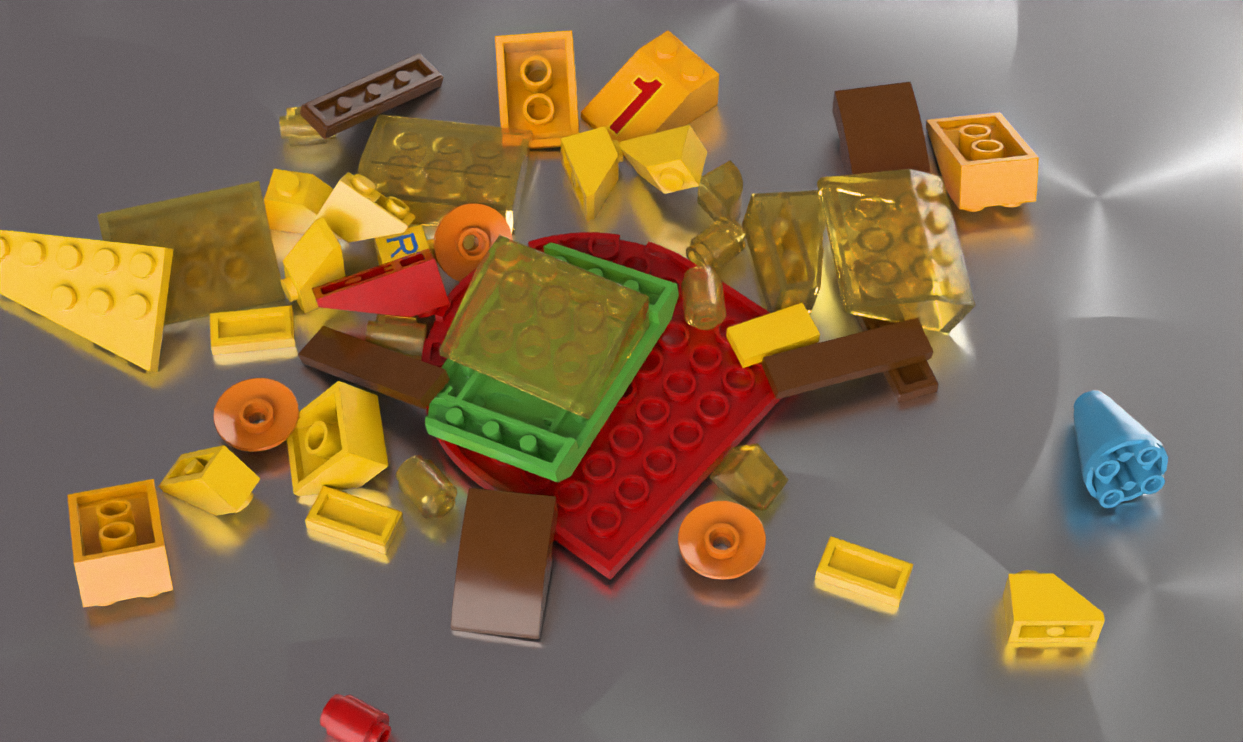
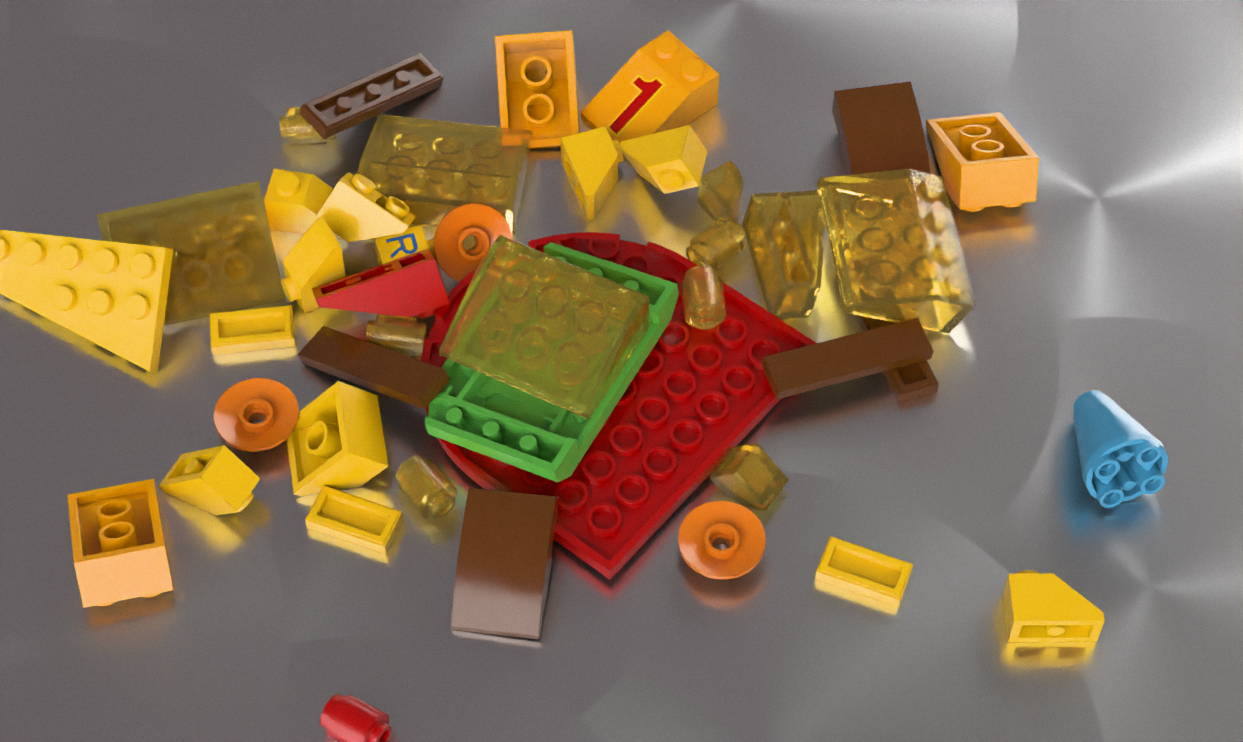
yellow tile [726,302,820,368] -> none

